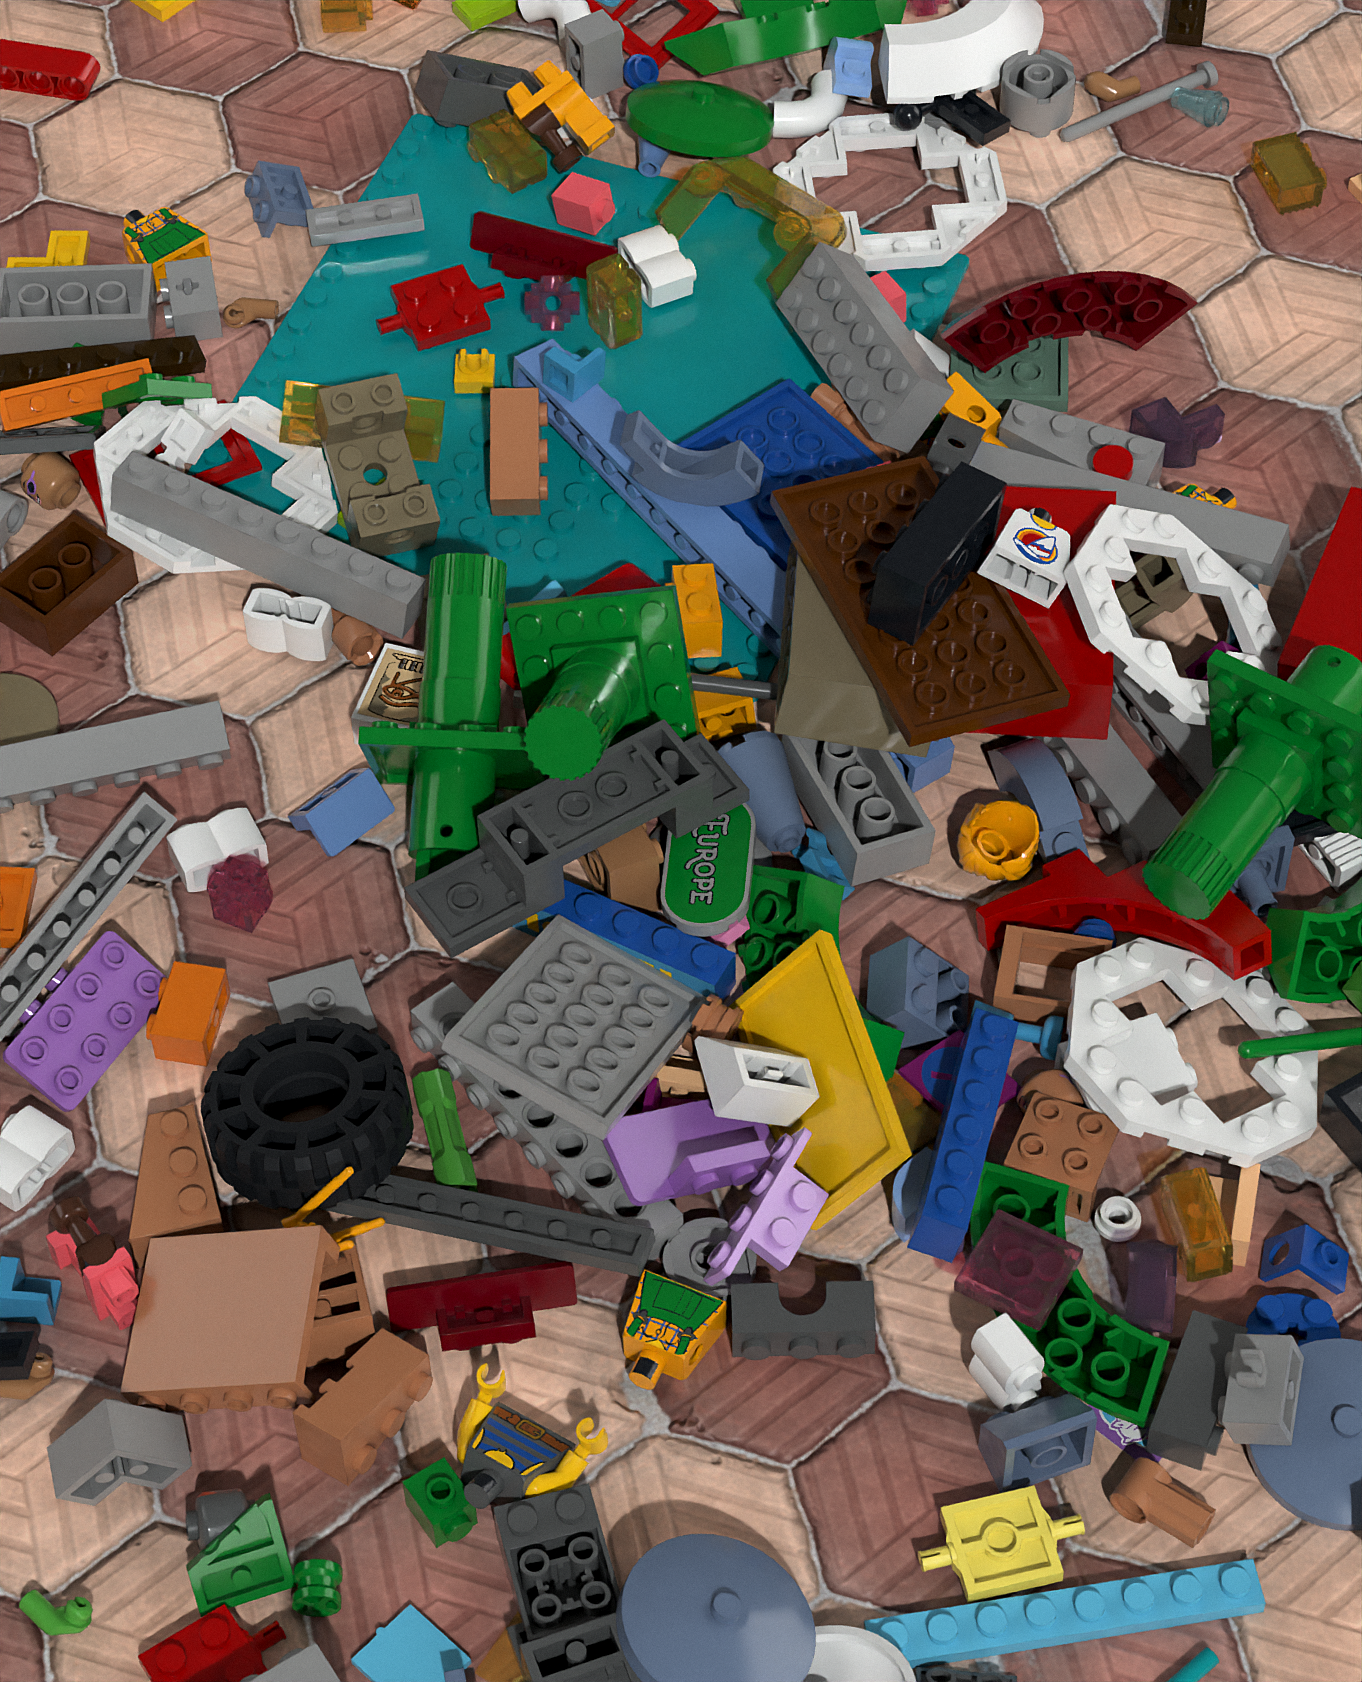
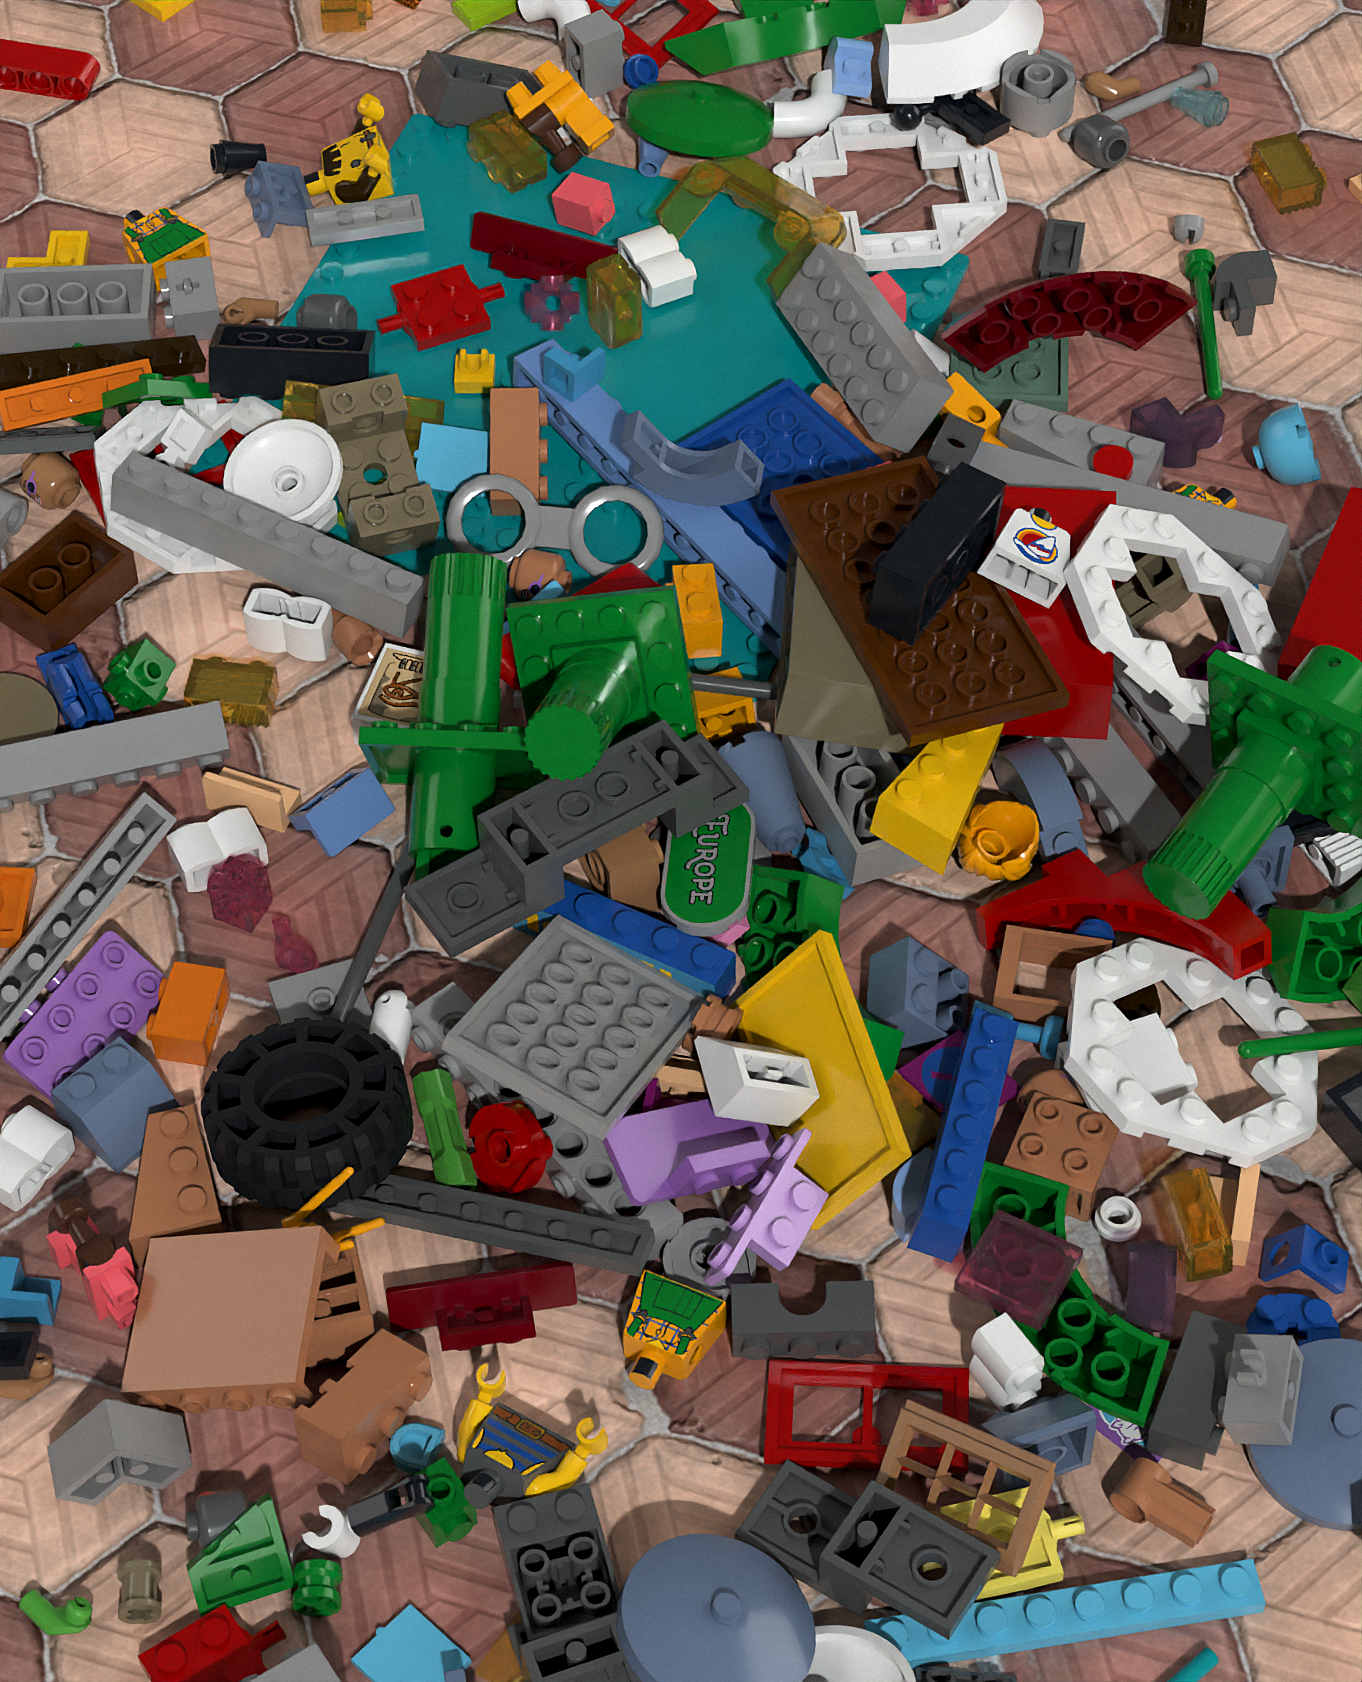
none -> blue plate [35,644,115,731]
none -> sand blue slope [50,1036,181,1174]
none -> green brick [102,638,177,713]
none -> dark tan bush [117,1559,162,1624]
none -> clear yellow brick [184,656,280,728]
none -> light nougat panel [202,767,302,833]
none -> black brick [209,323,375,402]
none -> black cone [210,139,267,177]
none -> white dish [223,419,343,524]
none -> clear pink animal [272,916,321,974]
none -> dark grey head [297,294,357,329]
none -> black piece [302,1474,435,1559]
none -> torso [304,93,394,205]
none -> dark grey piece [330,839,416,1023]
none -> white piece [369,990,415,1065]
none -> medium azure tile [390,1422,446,1475]
none -> medium azure piece [413,422,490,498]
none -> light grey bar [445,474,665,578]
none -> red plate [468,1099,553,1194]
none -> nougat head [509,549,572,602]
none -> dark grey bracket [735,1460,1001,1640]
none -> red door [764,1359,969,1473]
none -> yellow wedge [869,723,1004,876]
none -> medium nougat piece [875,1399,1057,1577]
none -> dark grey hinge [1038,218,1086,280]
none -> dark grey head [1074,114,1130,169]
none -> dark brown tile [1116,984,1161,1021]
none -> light grey hinge [1173,214,1205,245]
none -> green piece [1184,249,1223,400]
none -> dark grey brick [1212,249,1277,337]
none -> medium azure cylinder [1252,403,1322,486]

